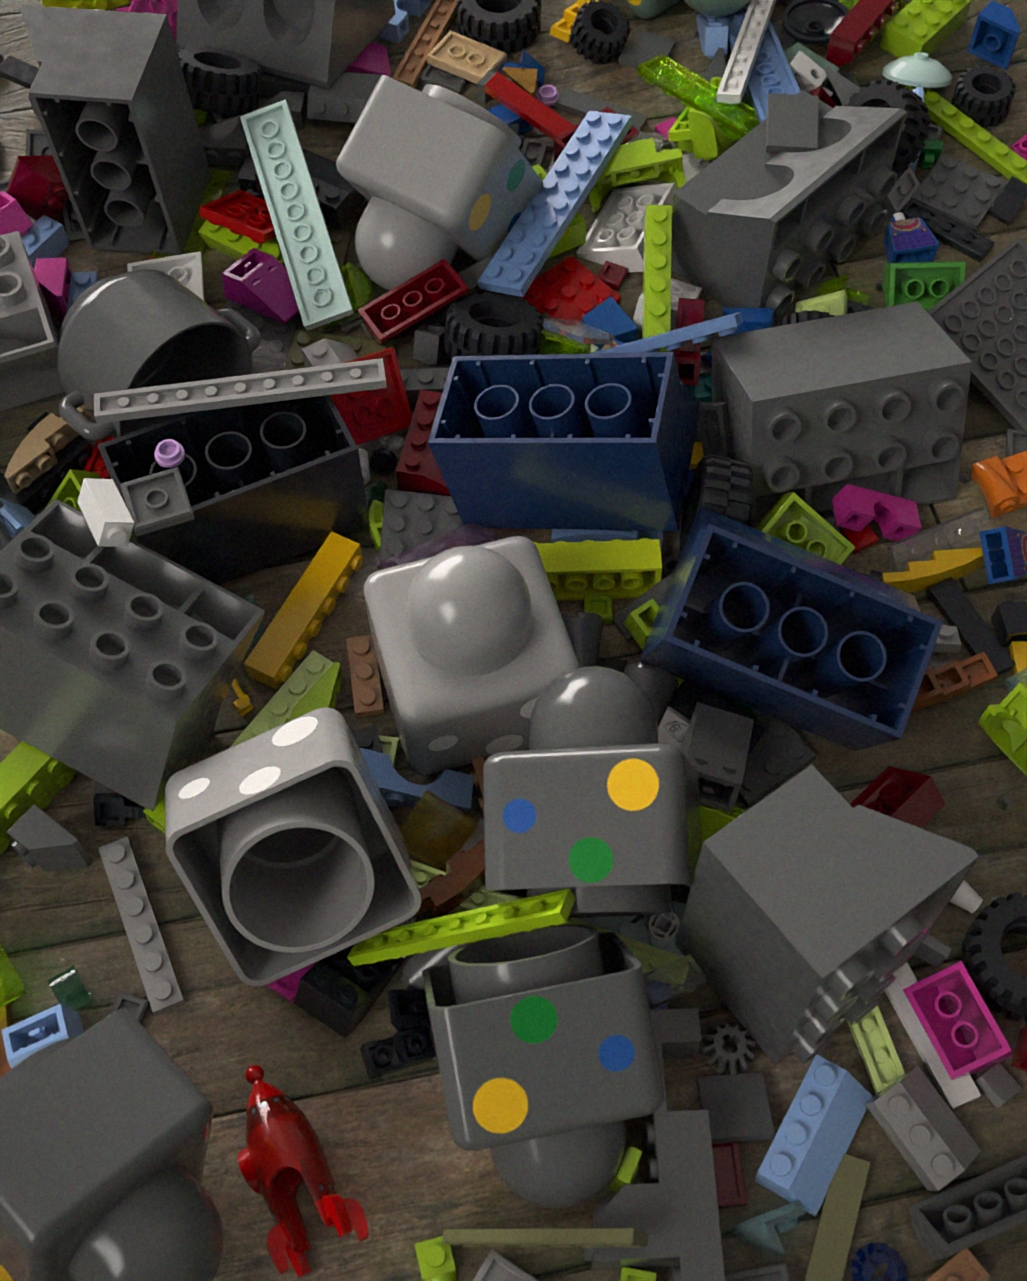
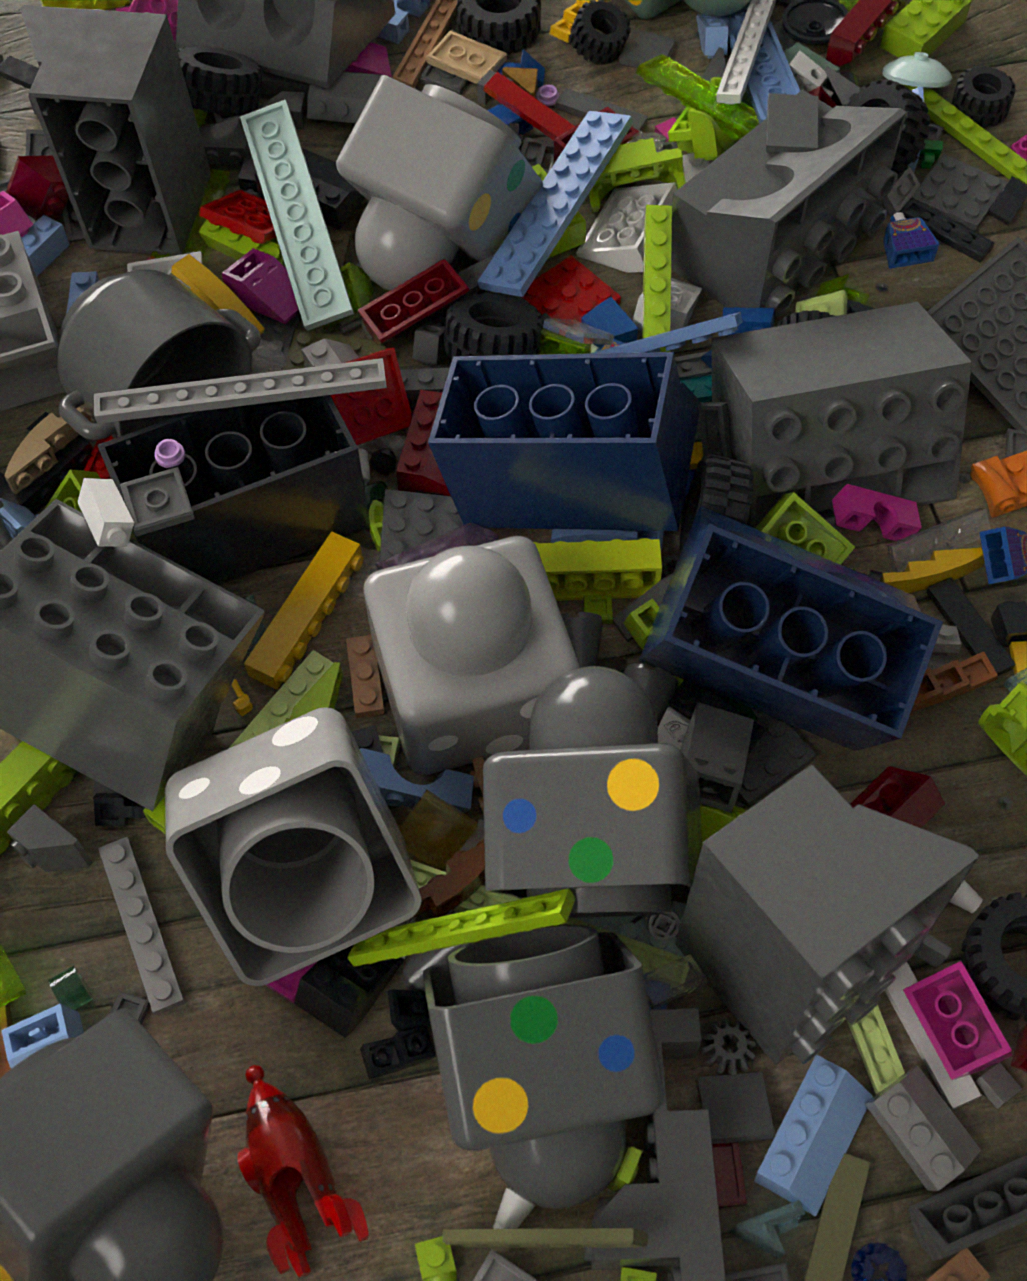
dark pink slope [34,257,72,323] -> none
dark red tile [597,261,629,291] -> none
dark red arch [673,298,705,386] -> none
red tile [840,524,879,555] -> none
bright green slope [882,261,966,311] -> none
blue slope [967,0,1021,70] -> none
none -> yellow slope [171,254,265,334]
none -> white cone [493,1188,536,1229]

